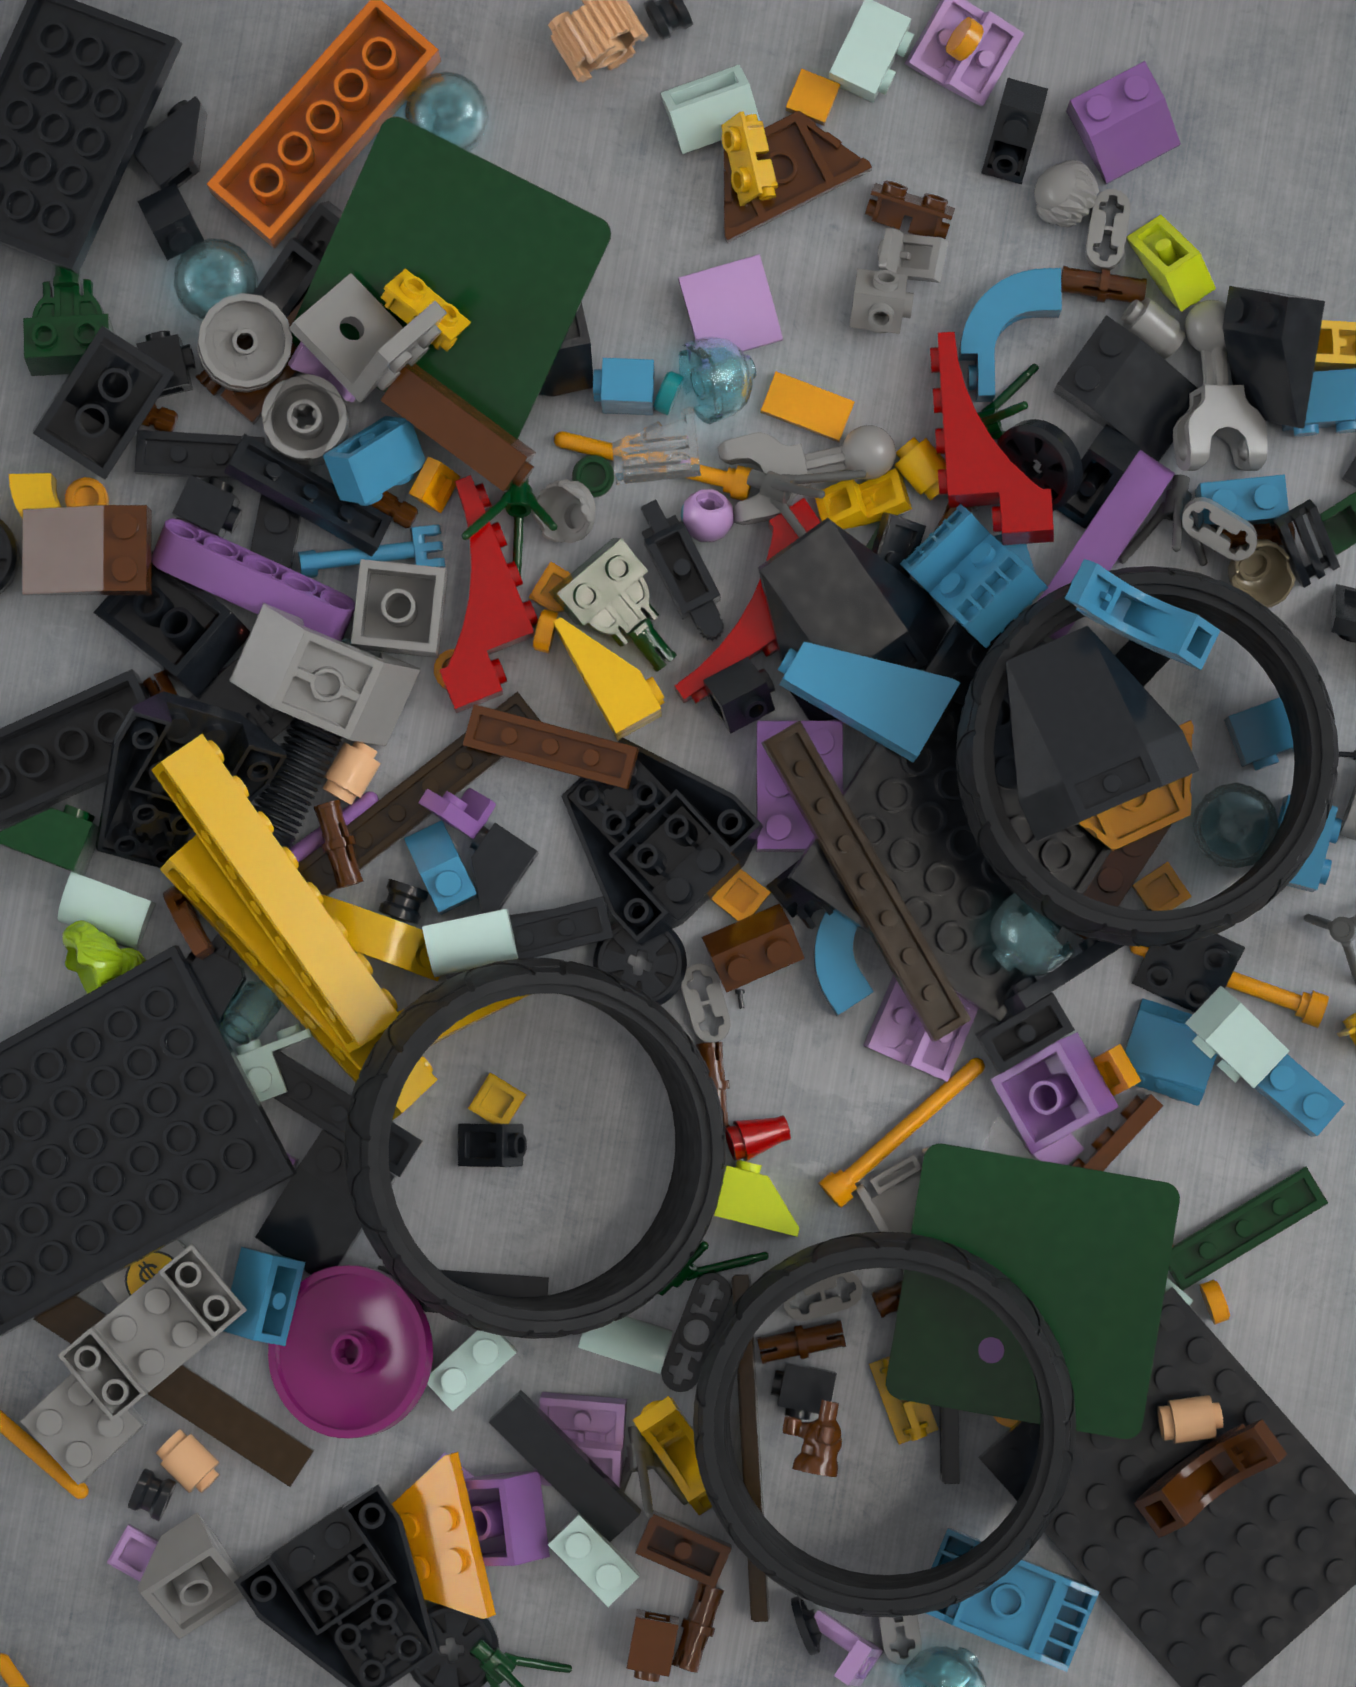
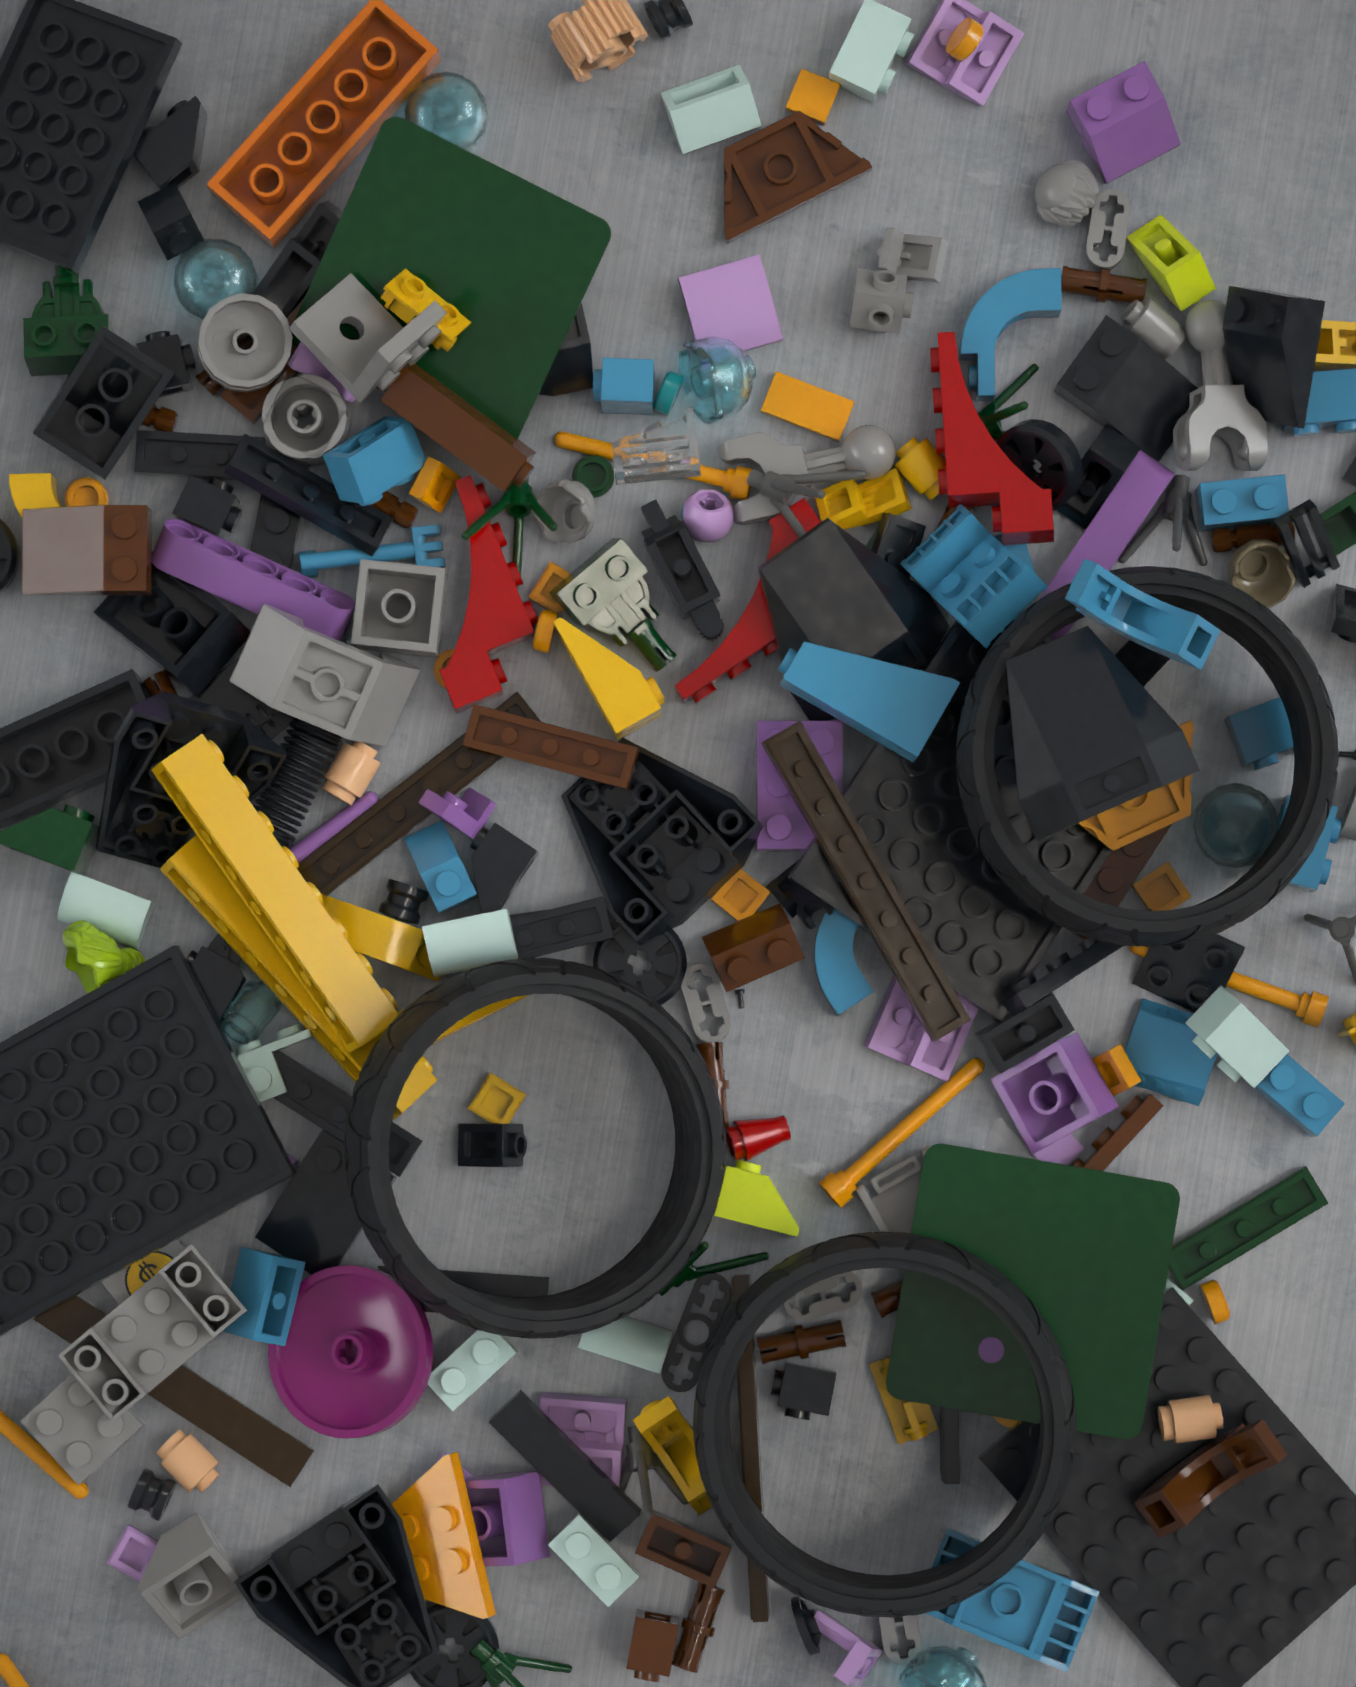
reddish brown tile [163,885,215,960] -> none
reddish brown pin [313,799,363,889] -> none
black brick [703,657,775,733] -> none
yellow hinge [721,111,778,206] -> none
reddish brown piece [783,1400,842,1477] -> none
reddish brown hinge [865,180,955,239] -> none
black slope [981,78,1048,185] -> none
clear light blue cylinder [990,893,1075,976] -> none
light grey beam [1182,497,1257,561] -> none

